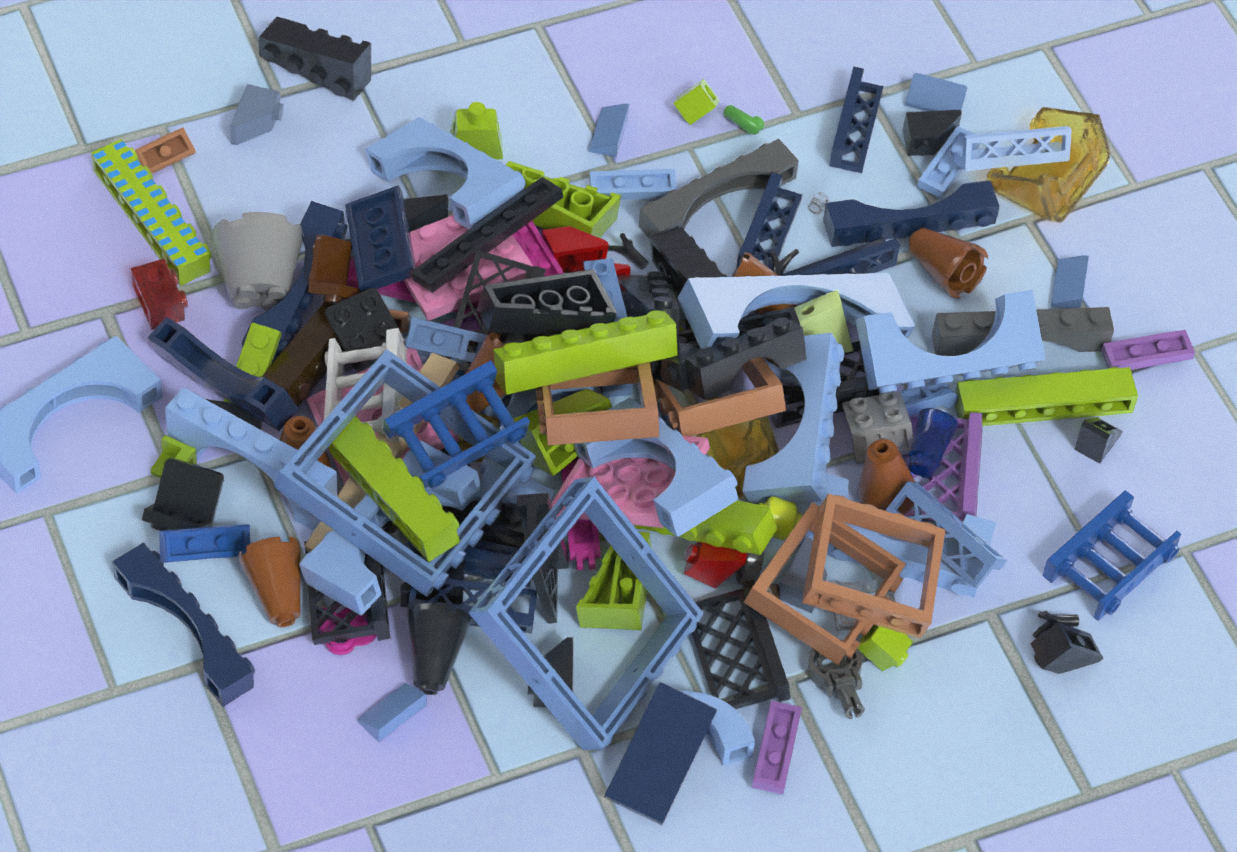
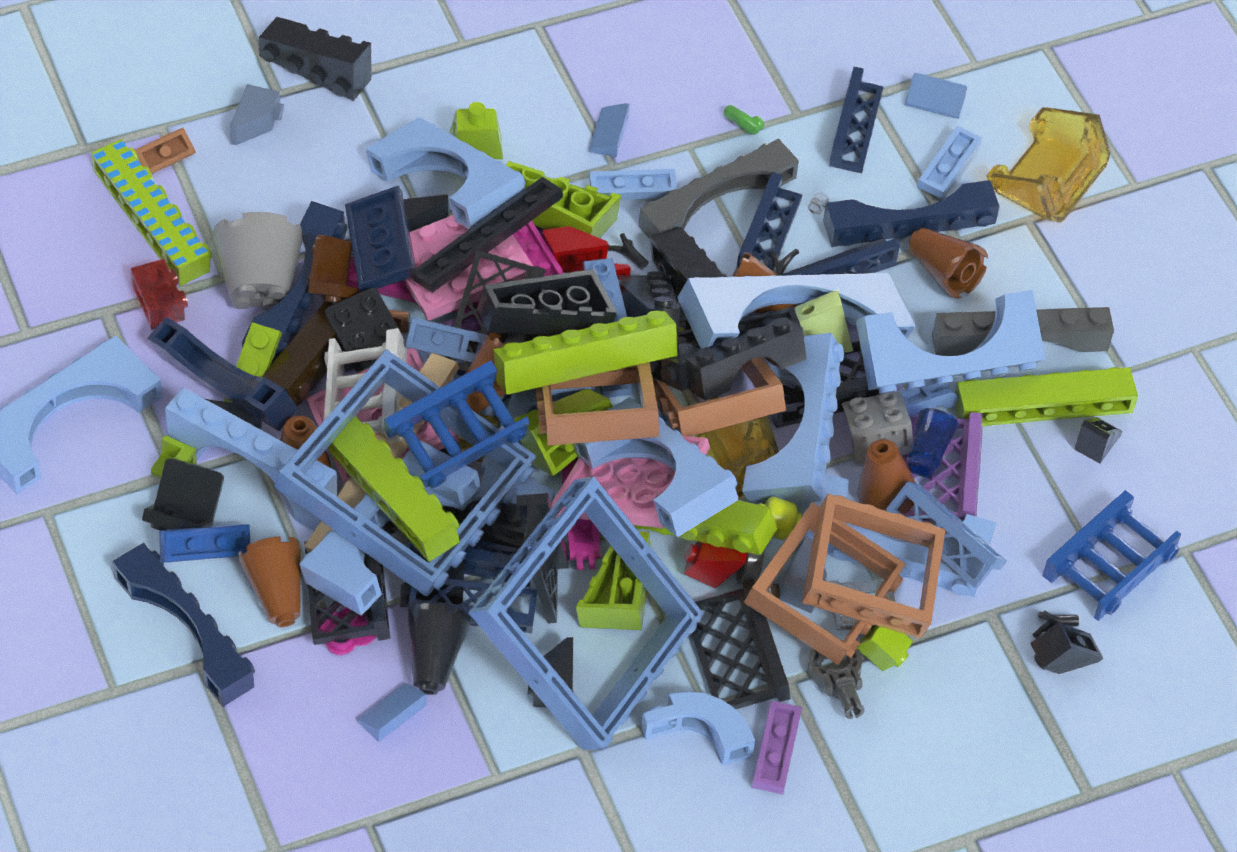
dark blue tile [604,682,718,826] -> none
lime panel [673,78,720,125] -> none
black slope [902,110,962,156] -> none
light blue fence [954,126,1072,171] -> none
medium blue slope [1051,255,1089,309] -> none
medium lavender plate [1101,329,1195,370] -> none

